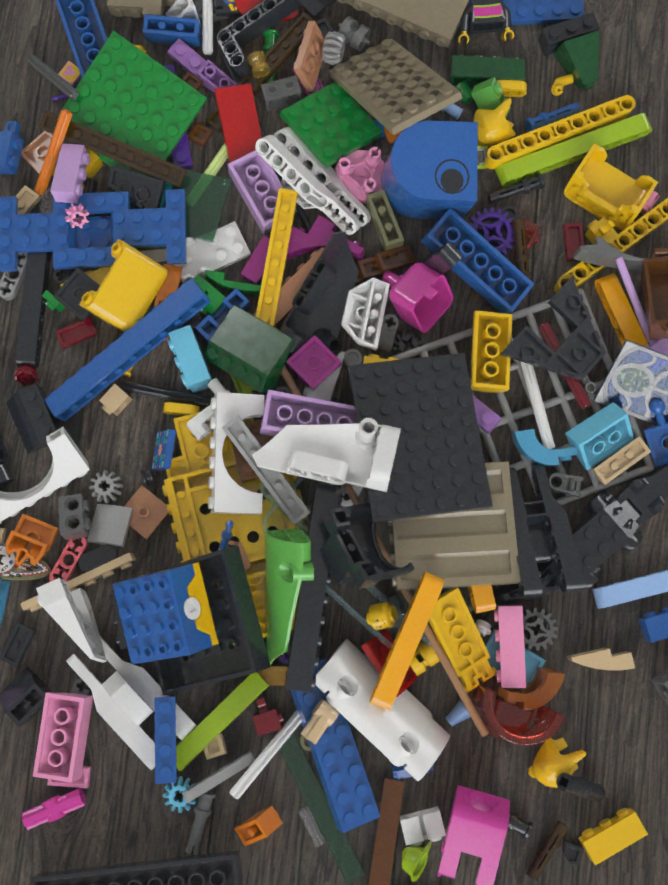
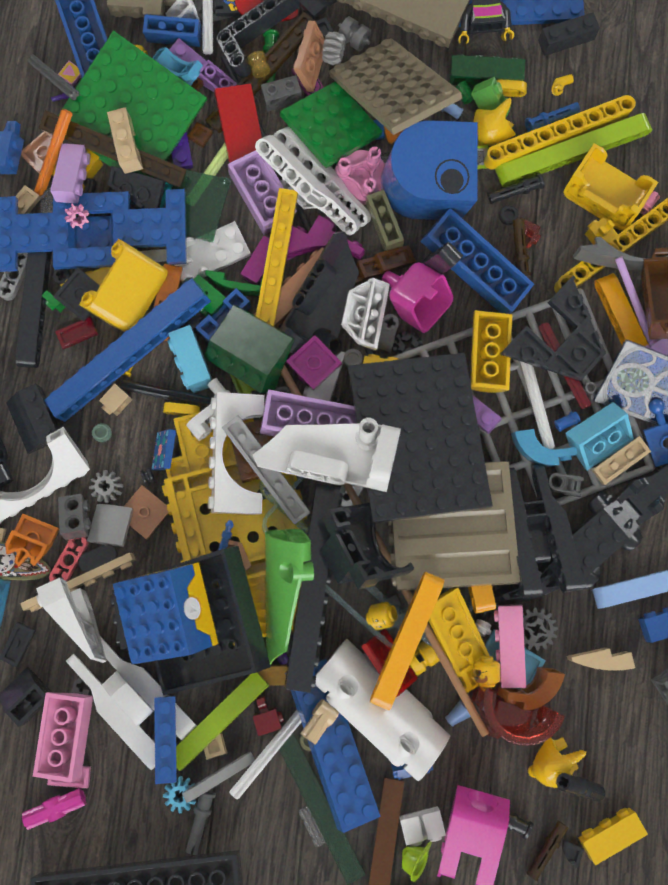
dark red plate [14,365,39,386] -> none
orange slope [234,806,283,846] -> none
dark purple gear [468,207,514,256] -> none
dark green slope [553,31,600,91] -> none
dark red tile [562,223,585,261] -> none
none -> sand green plate [92,423,112,442]
none -> tan arch [107,107,143,174]
none -> dark azure arch [153,47,203,86]
none -> yellow head [474,656,501,688]
none -> blue pin [554,412,581,432]

